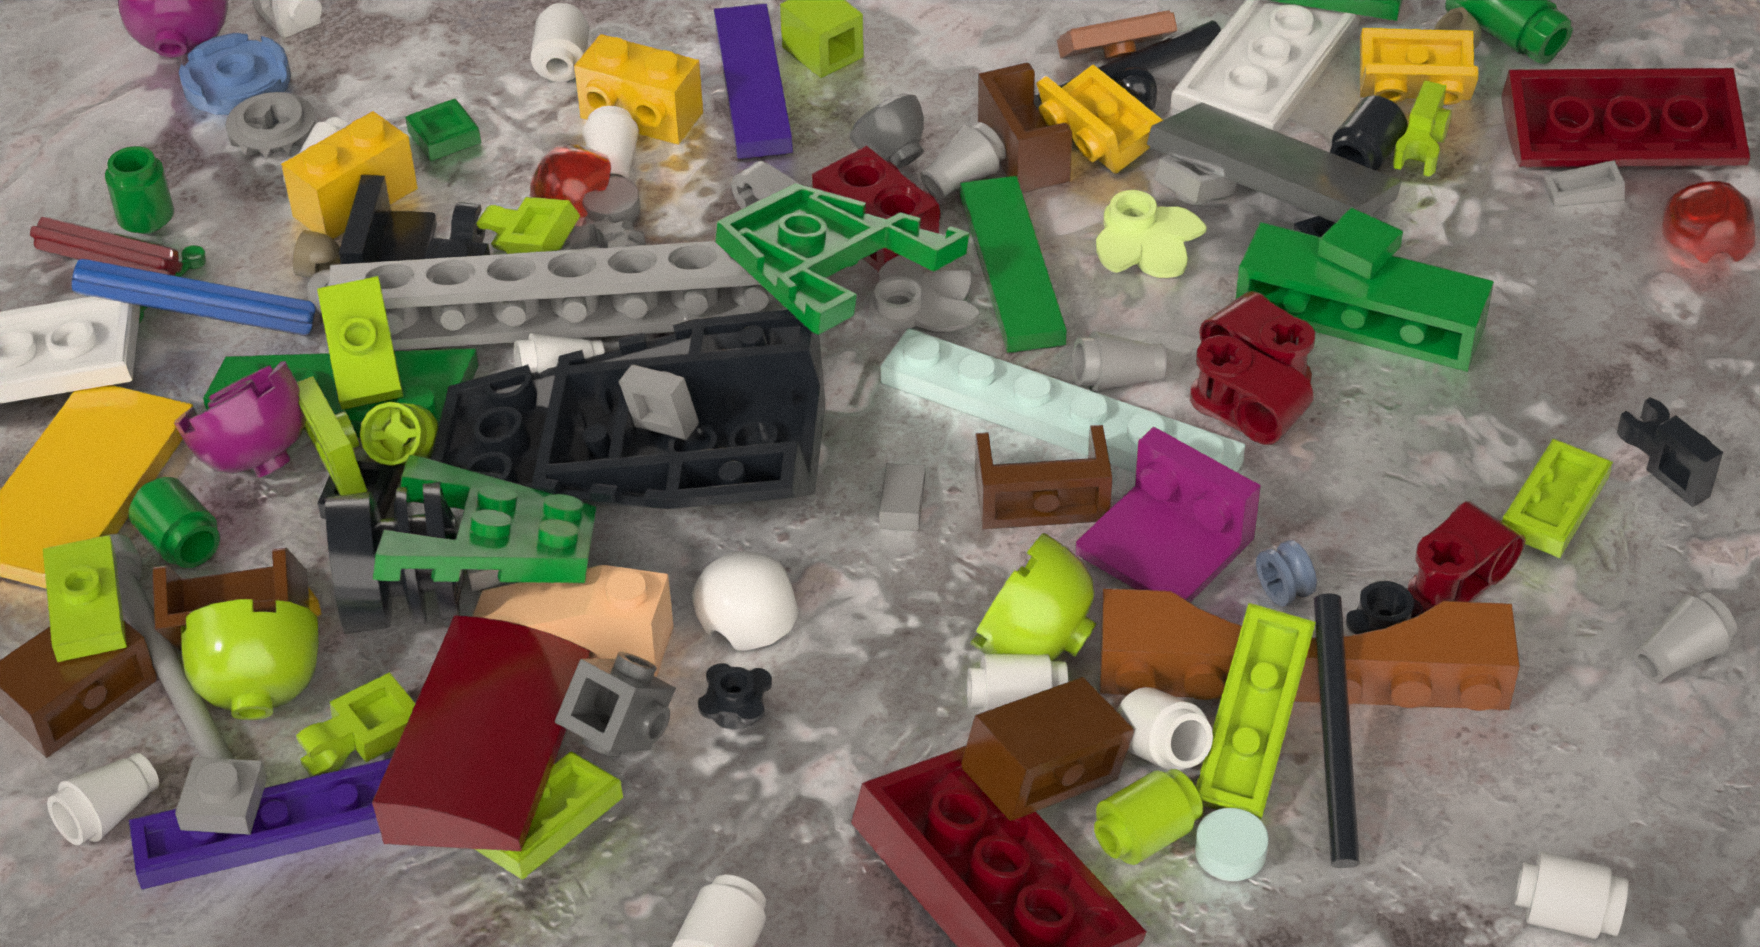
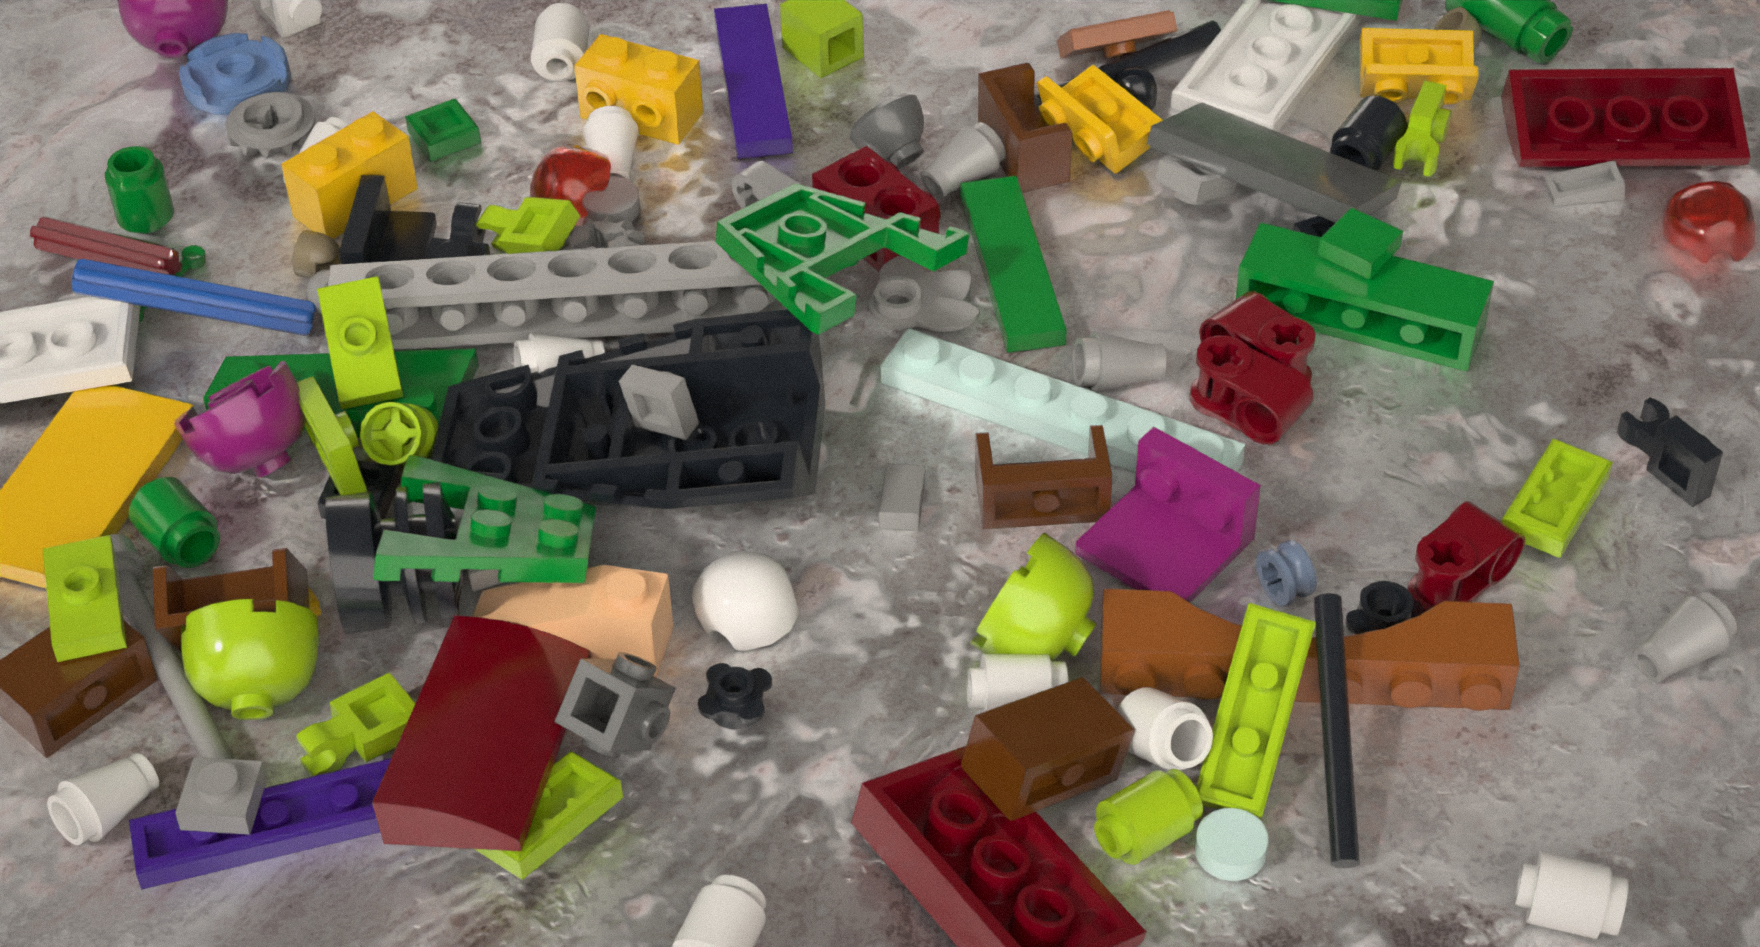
yellowish green plate [1096,190,1207,278] -> none

